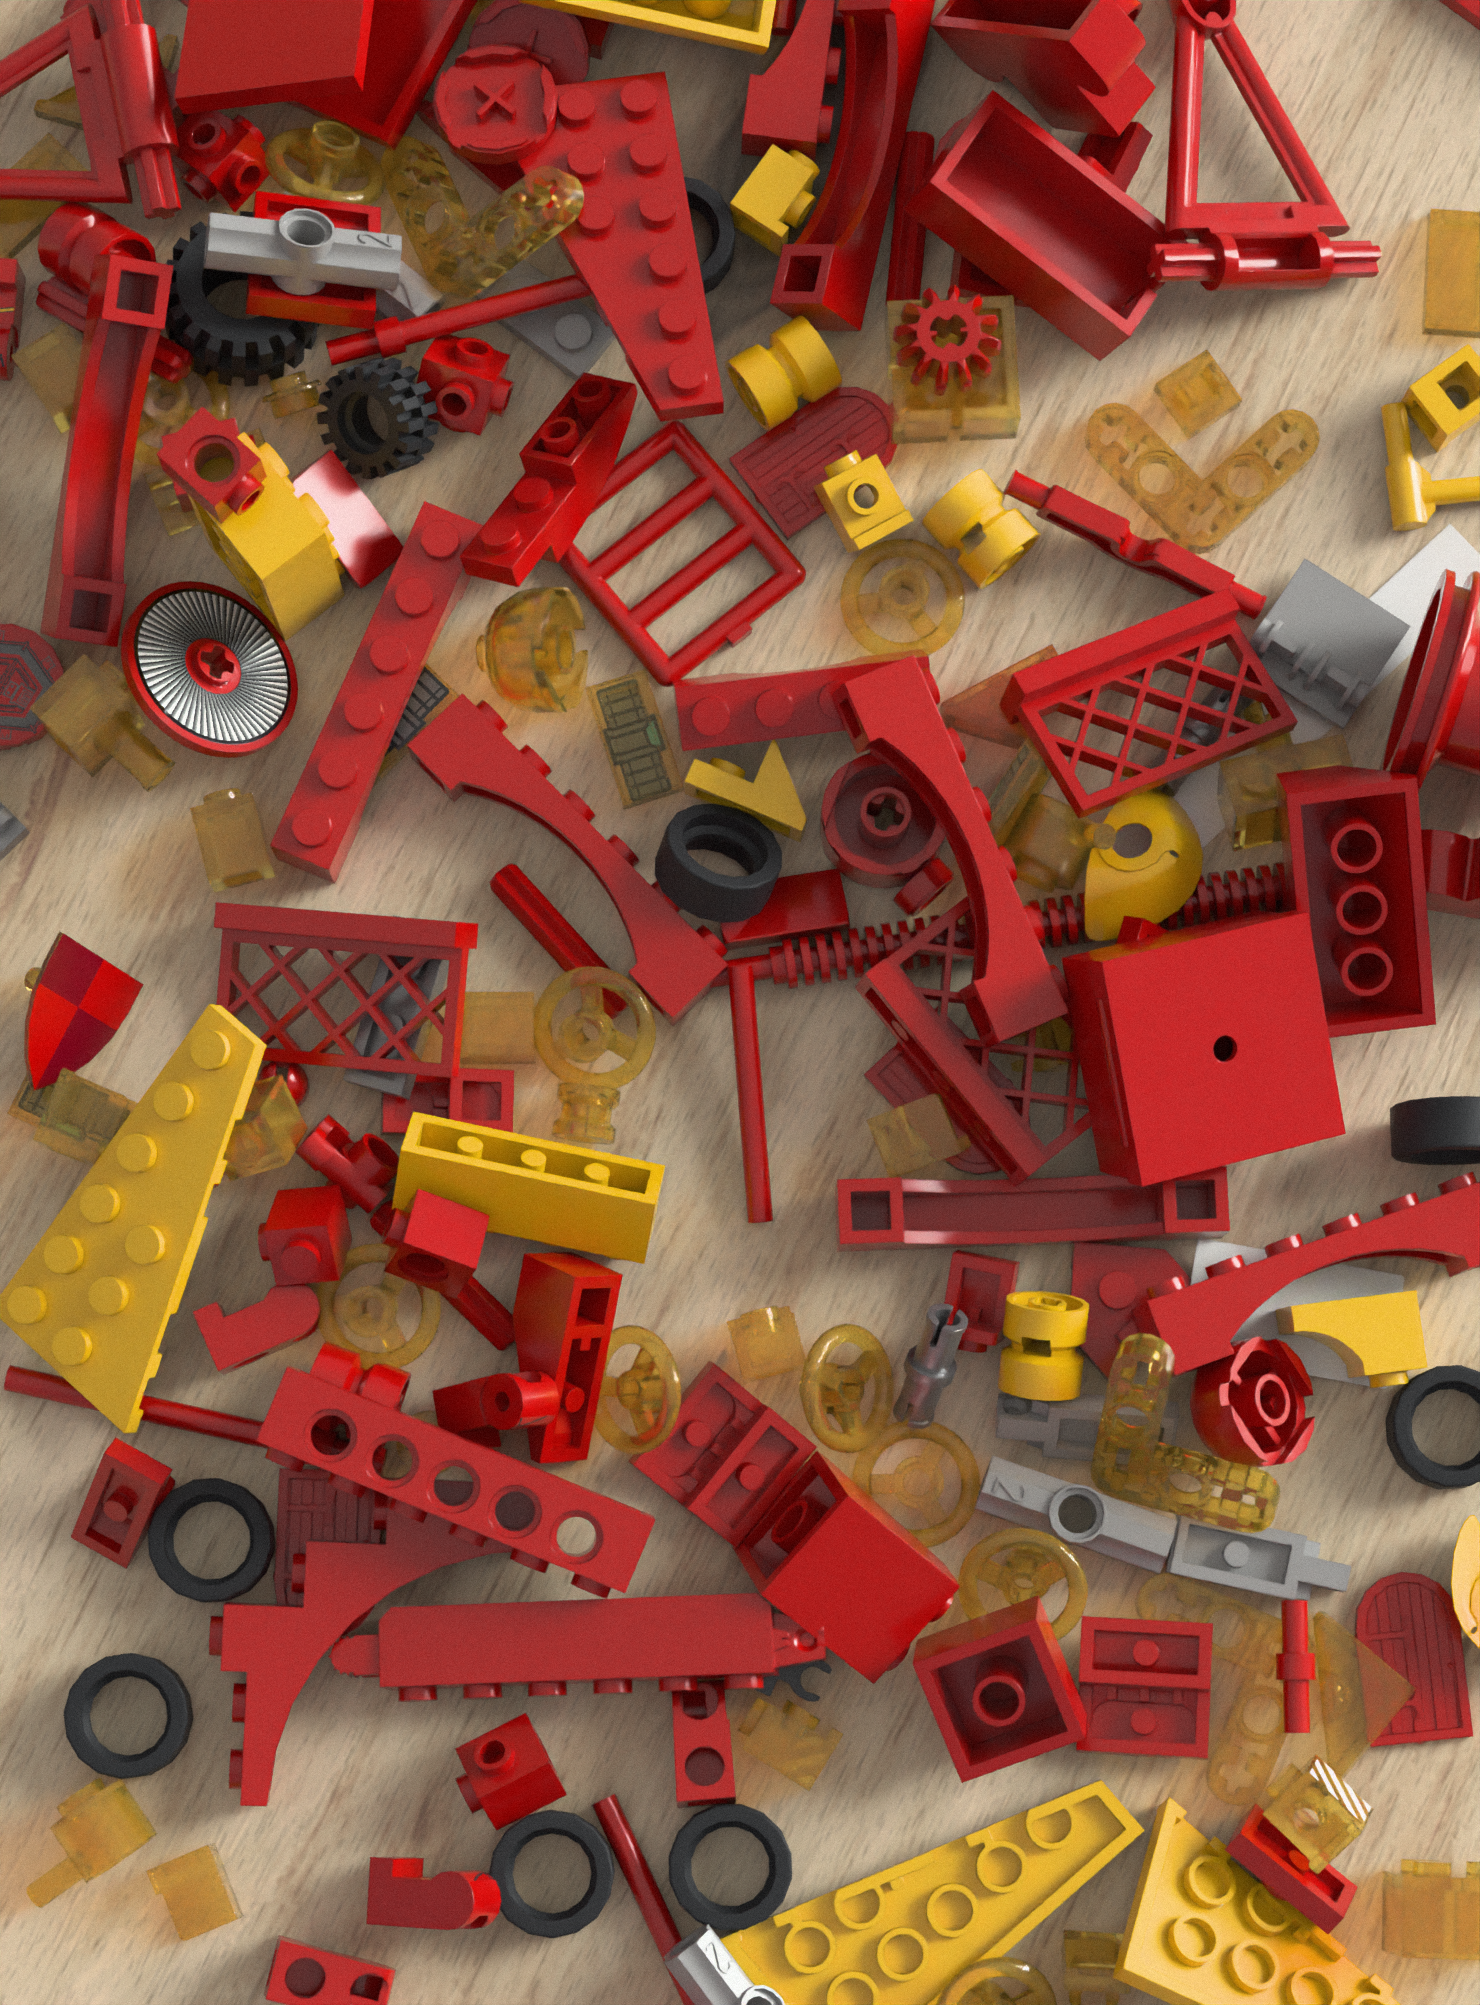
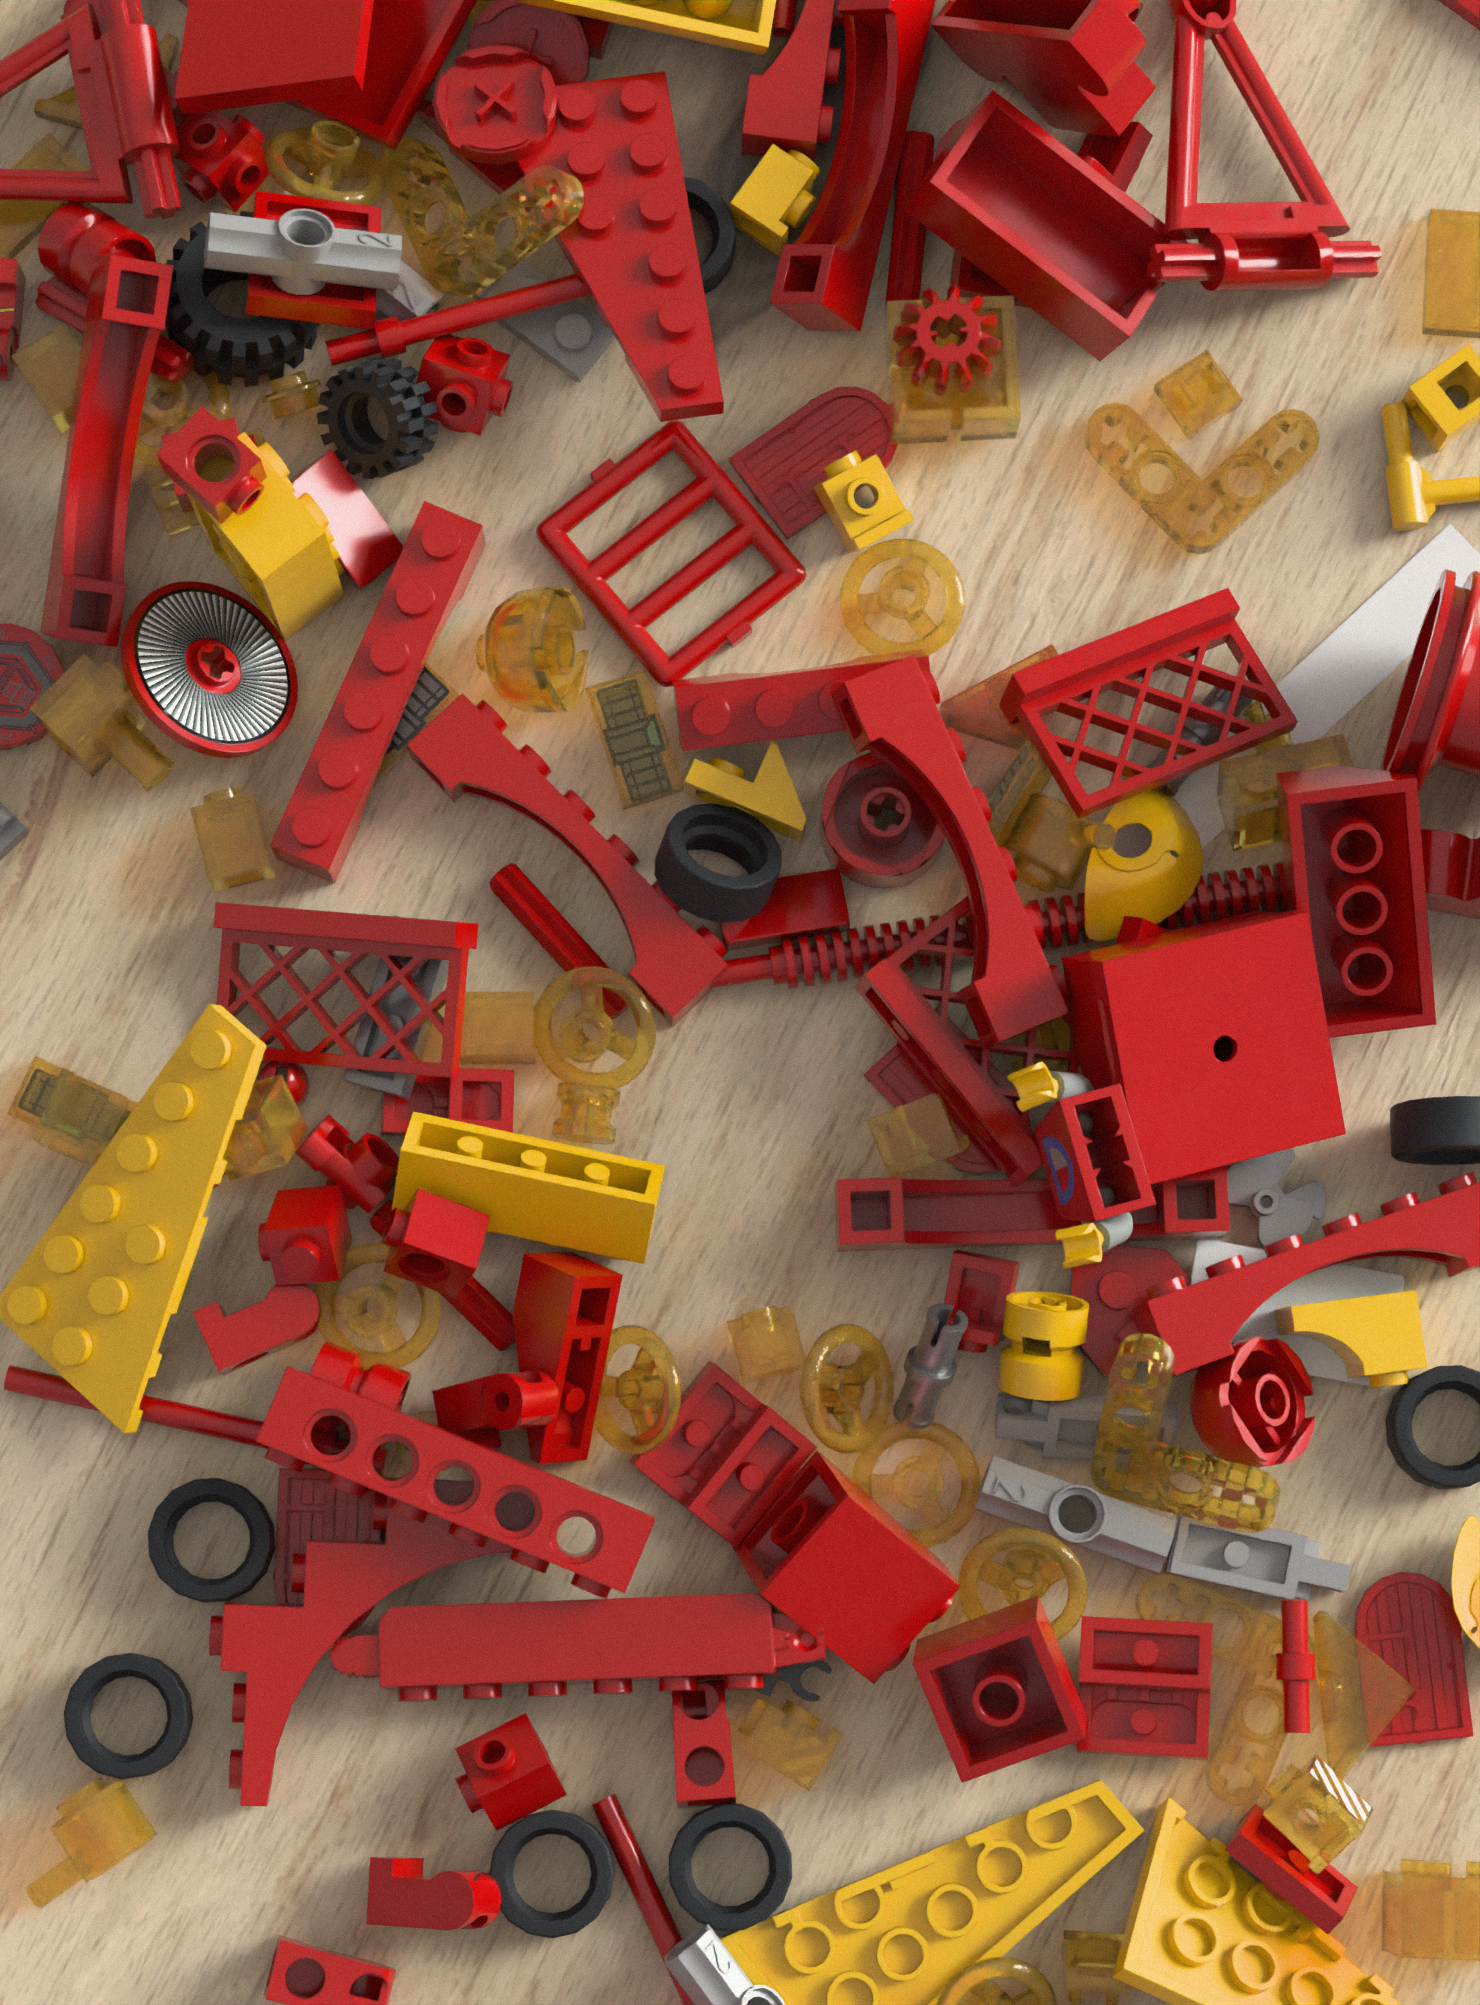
shield [24,932,144,1091] -> none
red slope [71,1438,175,1569] -> none
clear yellow panel [146,1843,244,1941] -> none
red slope [460,373,638,587] -> none
yellow wheel [725,315,842,431] -> none
red bar [727,965,773,1223] -> none
red tile [893,857,954,917] -> none
yellow wheel [922,469,1041,589] -> none
red piece [1003,470,1267,620] -> none
light grey hinge [1249,559,1411,730] -> none
none -> torso [1007,1062,1156,1269]
none -> light grey piece [1227,1148,1328,1248]

